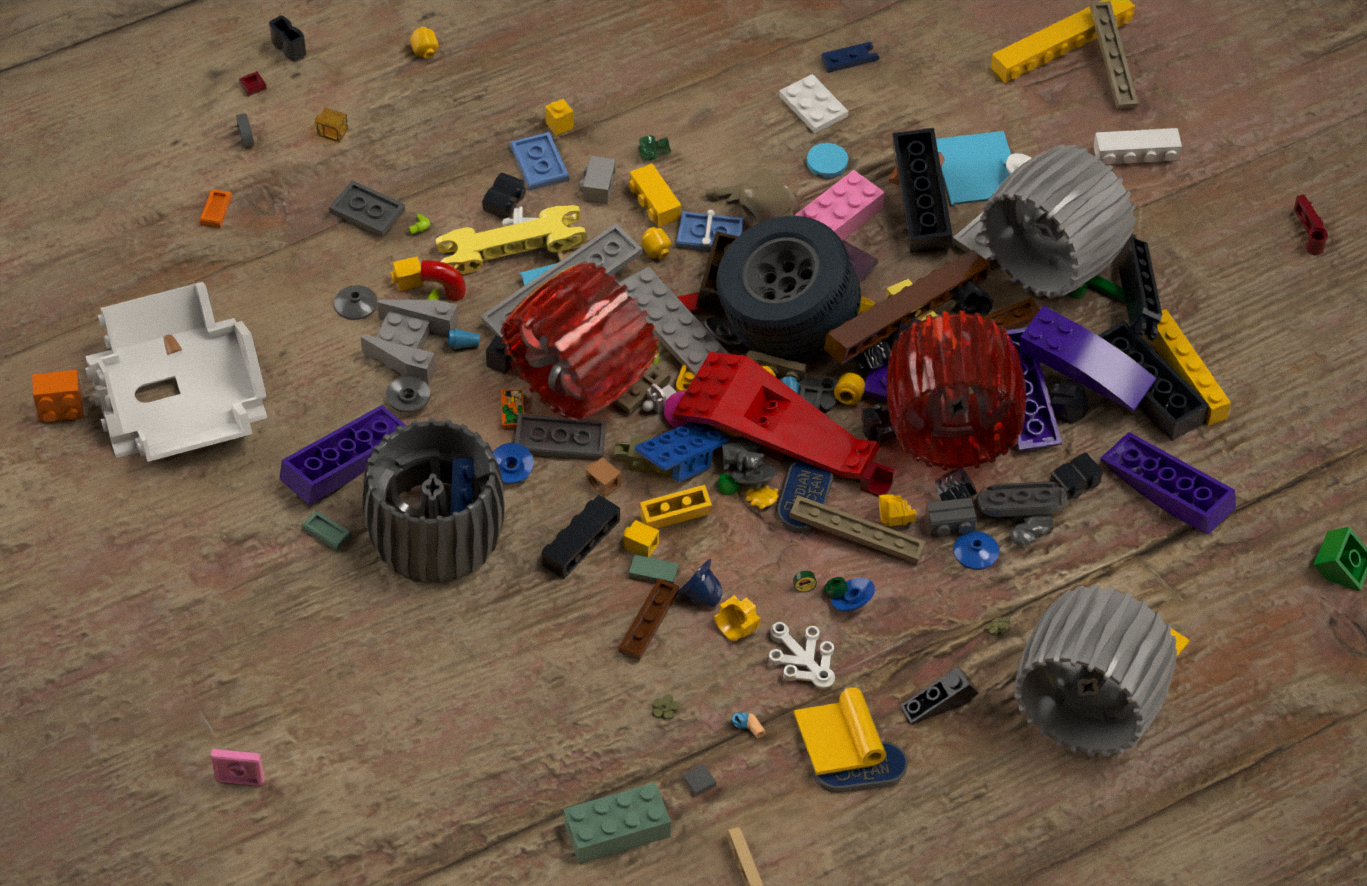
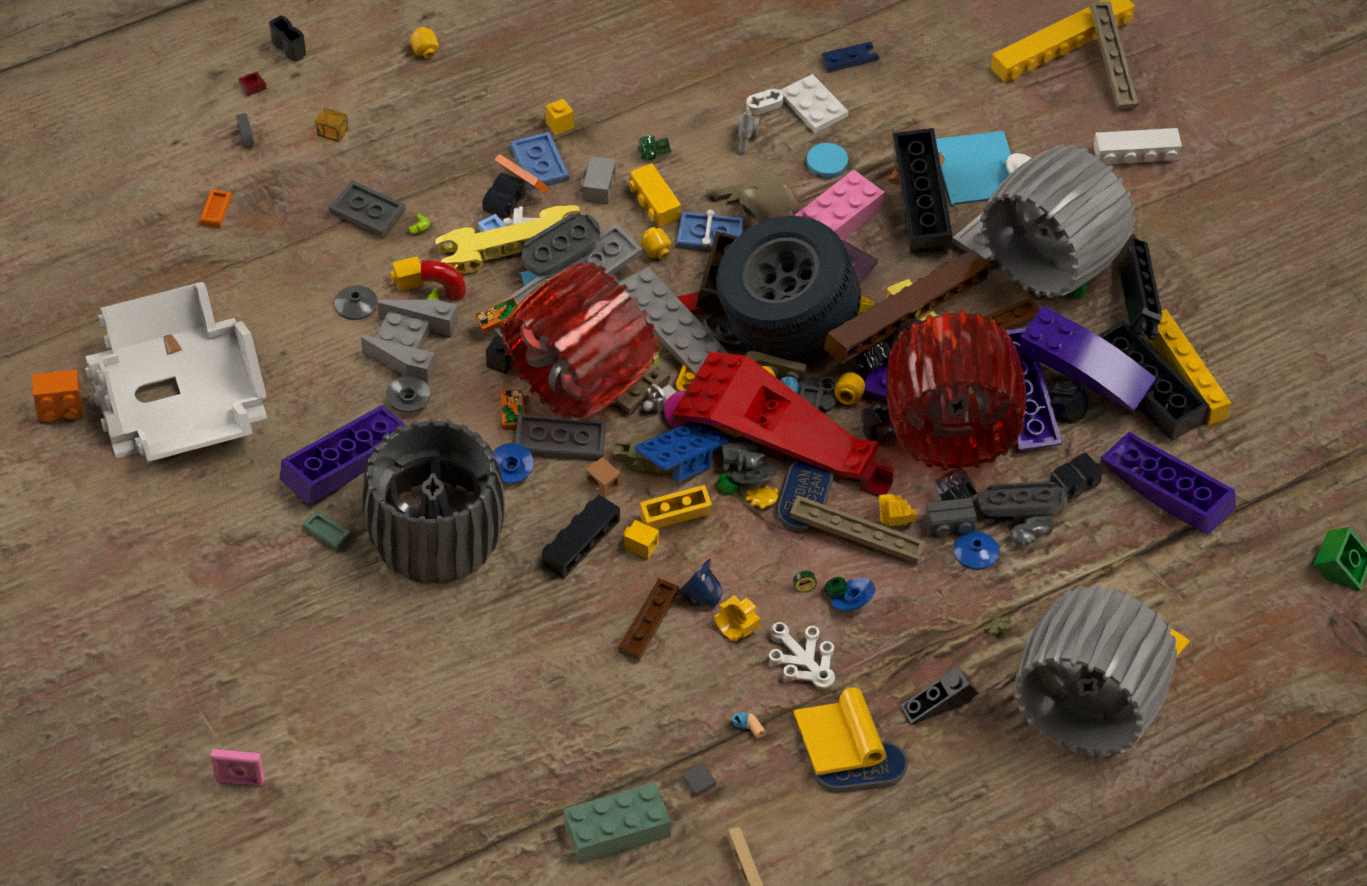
dark azure cone [447,328,480,350] -> none
dark blue plate [450,458,474,516] -> none
sand green tile [629,554,679,584] -> none
olive plant [653,694,680,719] -> none
black hair [951,281,994,322] -> none
green axle [1087,275,1126,304] -> none
dark red plate [1294,194,1328,255] -> none
none -> tile [474,297,523,333]
none -> light blue plate [478,214,506,232]
none -> orange tile [495,154,548,195]
none -> dark grey tile [522,213,600,276]
none -> light grey piece [736,111,760,153]
none -> white beam [746,89,783,115]

